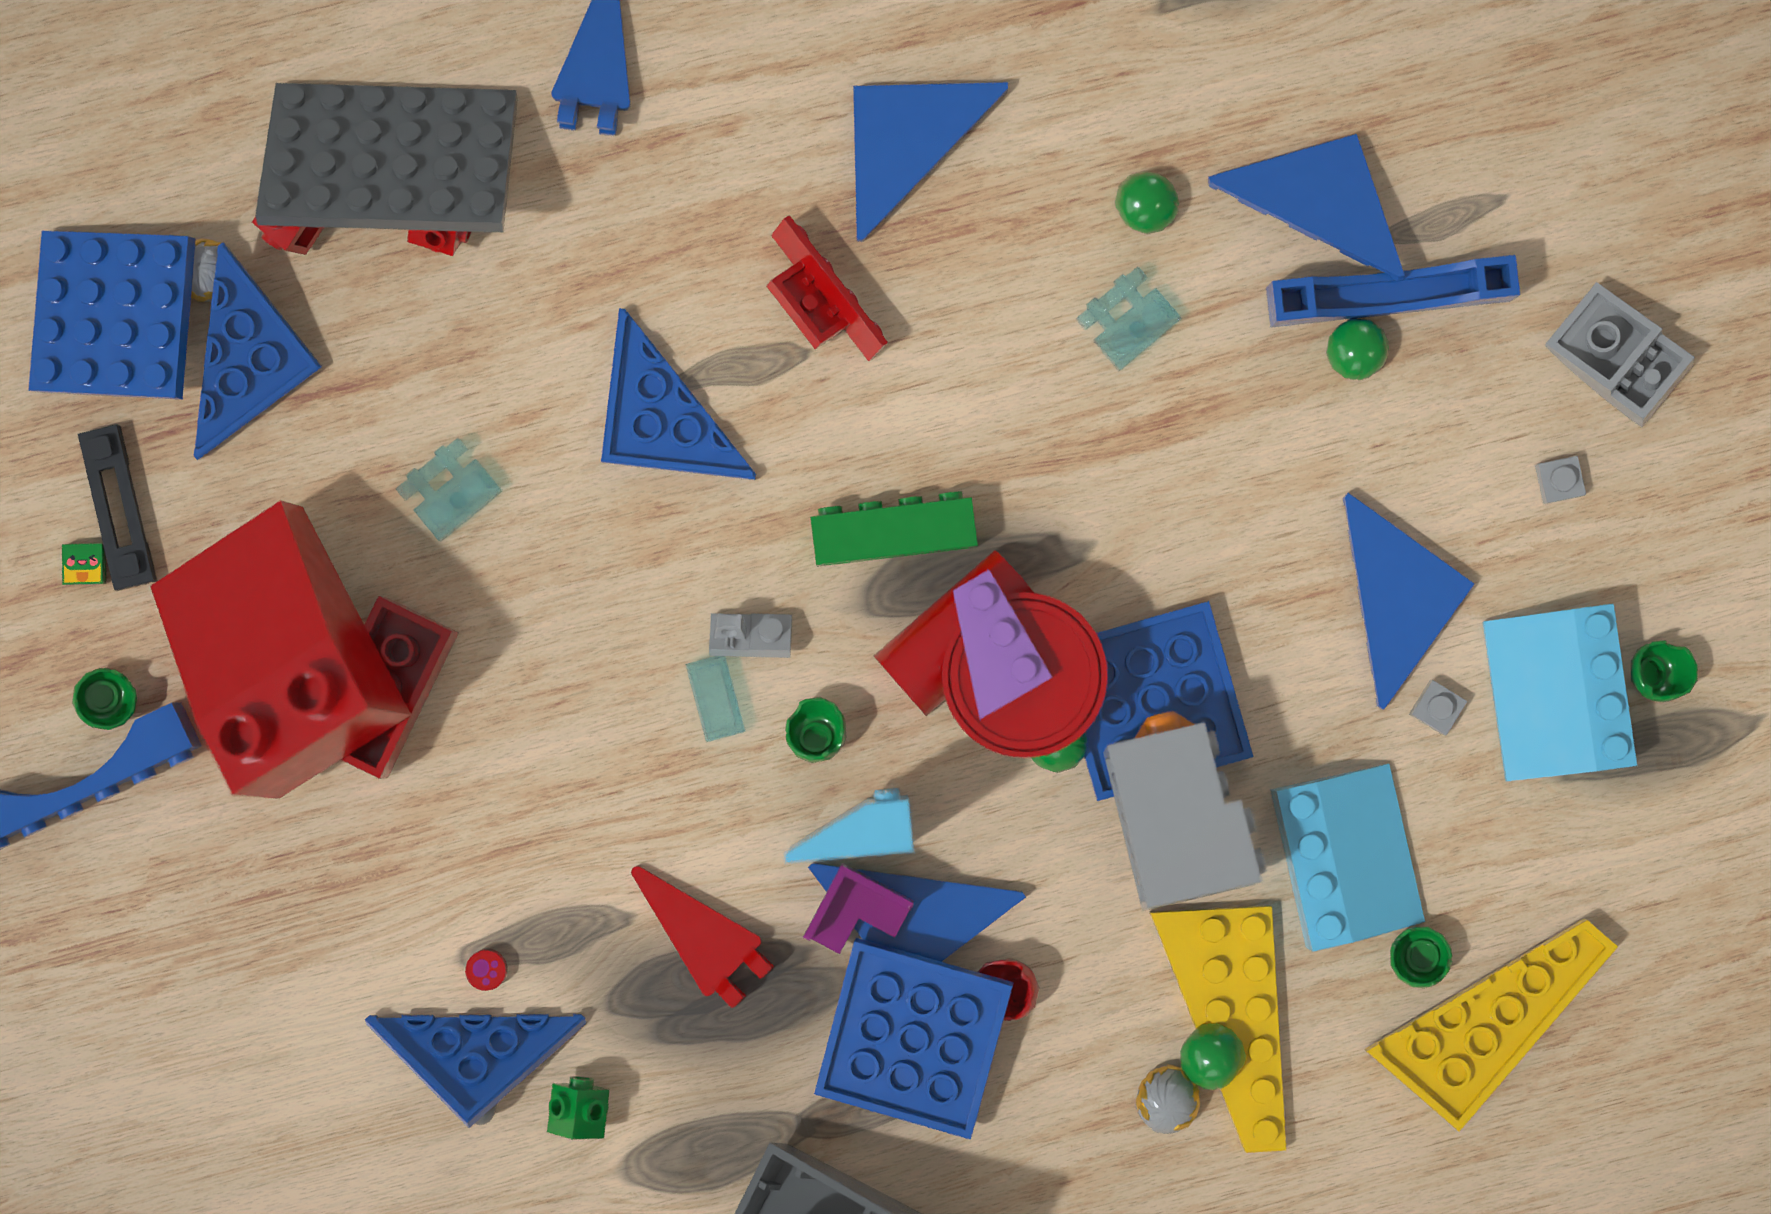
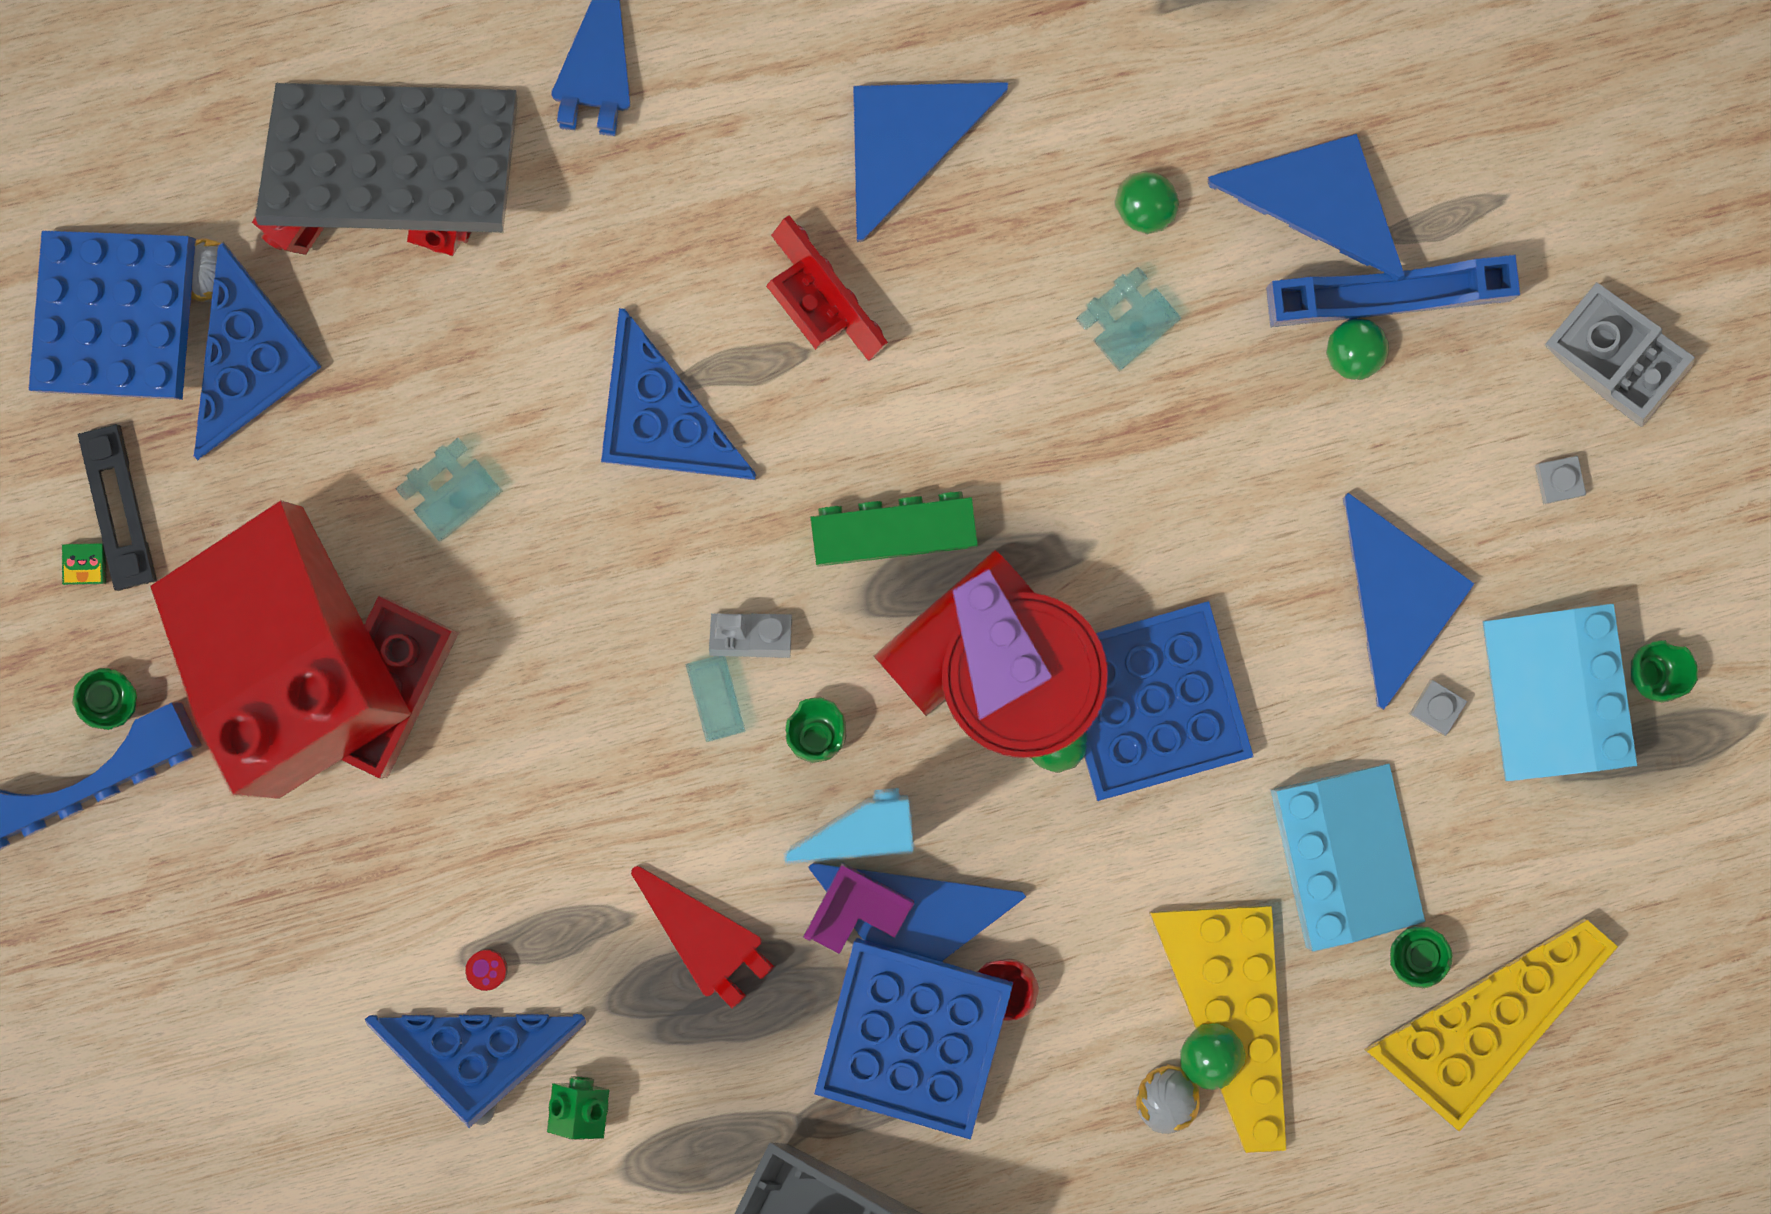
light grey piece [1103,711,1266,911] -> none

